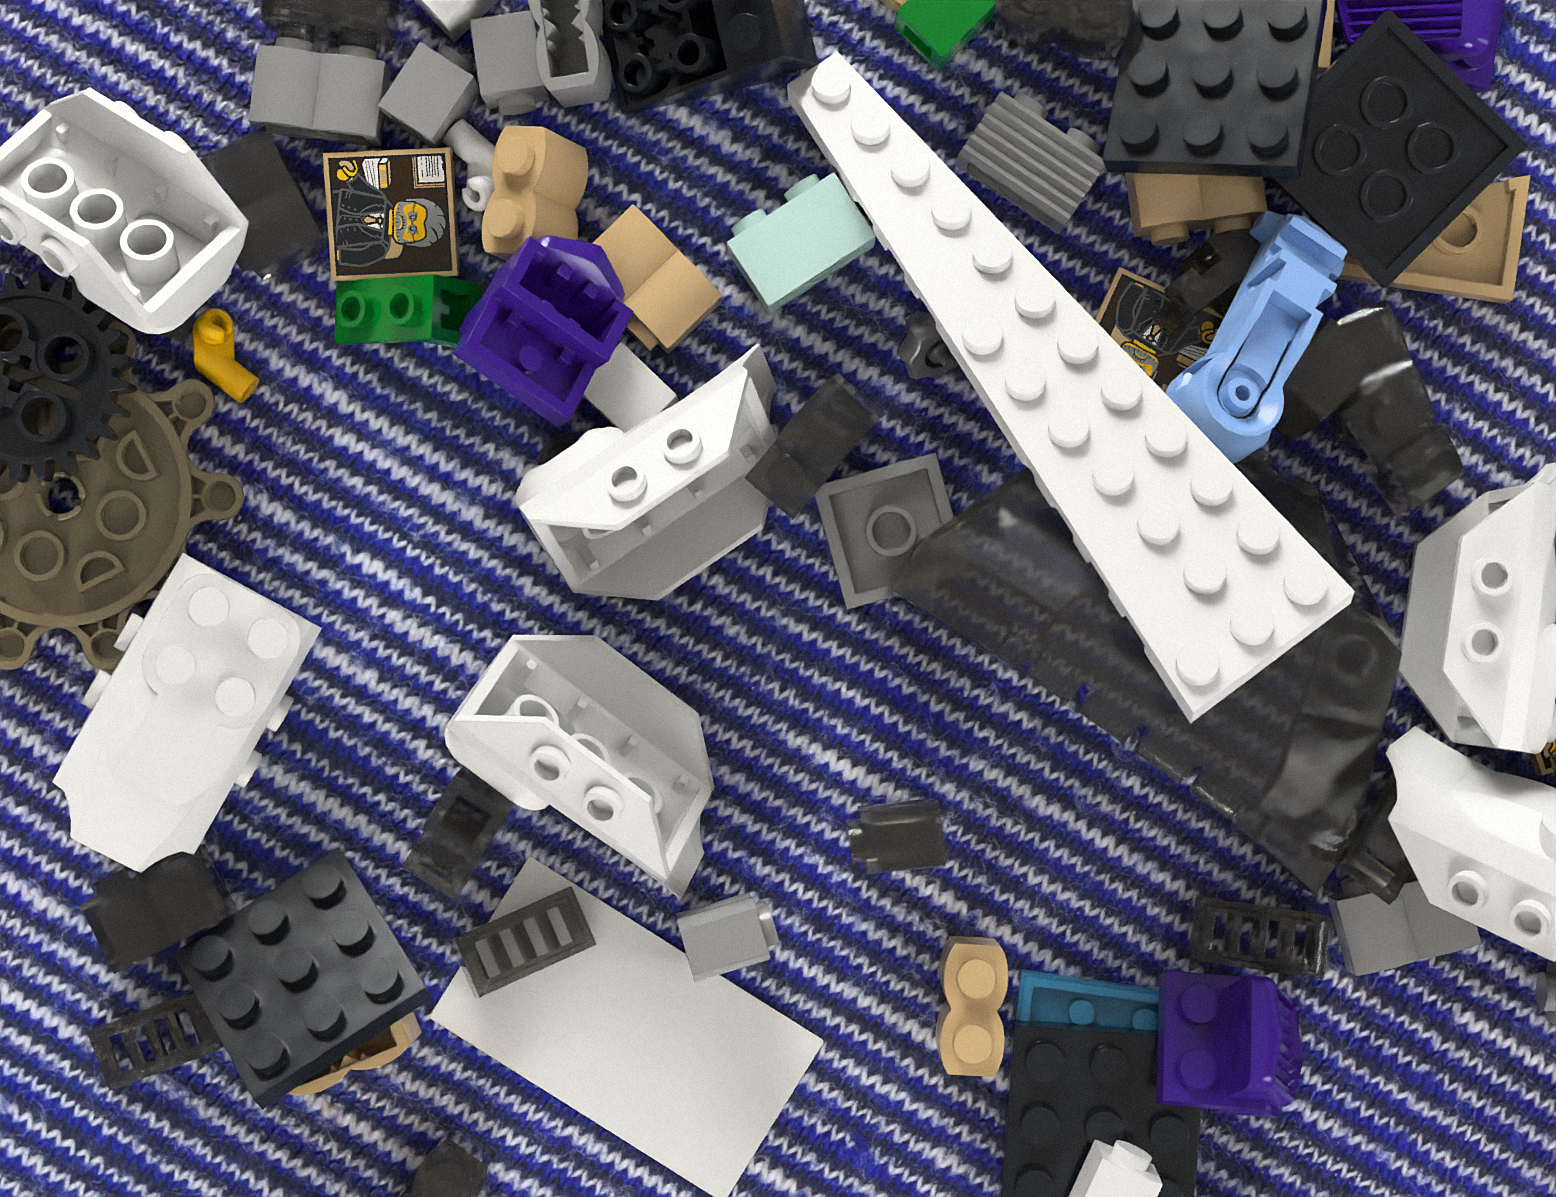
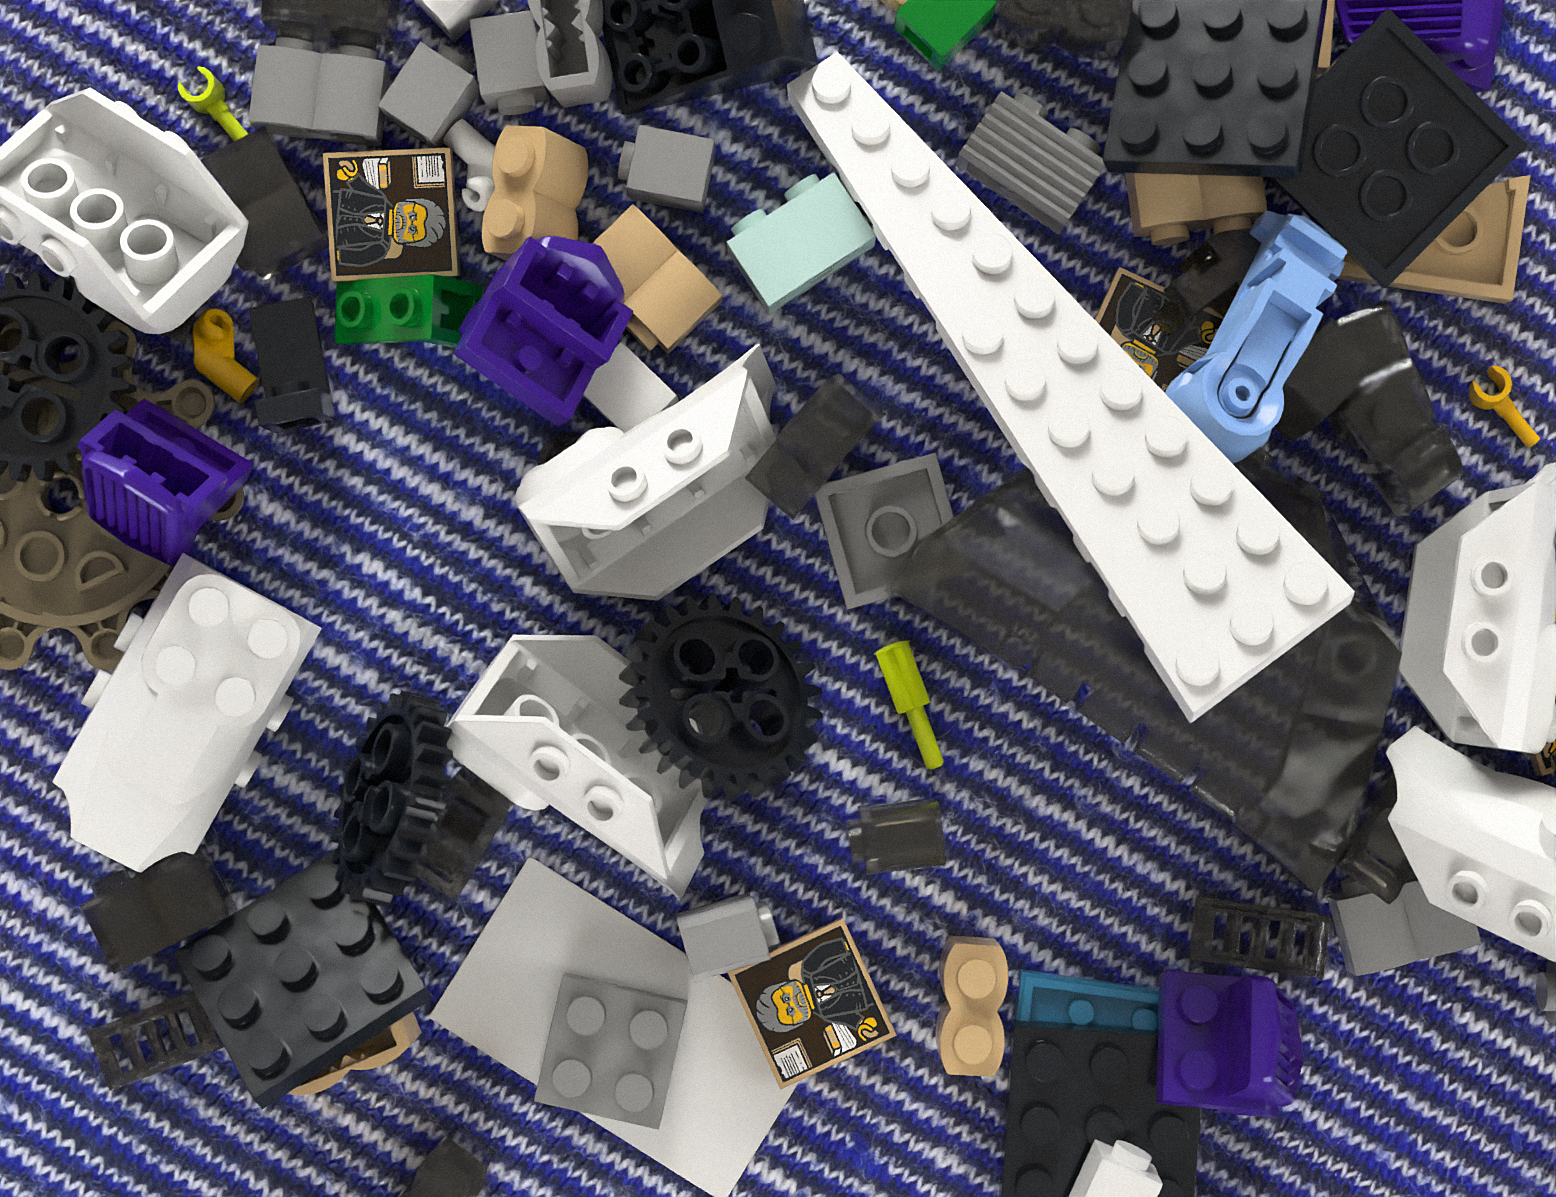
clear smoke slope [450,886,597,998] -> none
flat silver piece [898,311,959,380] -> none
none -> dark purple piece [78,398,254,566]
none -> neon yellow hand [178,66,255,152]
none -> black bracket [249,297,337,433]
none -> black gear [331,690,453,905]
none -> light grey plate [534,973,688,1130]
none -> light grey brick [618,125,716,214]
none -> black gear [619,593,823,801]
none -> tile [727,917,897,1090]
none -> neon yellow axle [874,640,944,770]
none -> yellow hand [1468,365,1540,448]

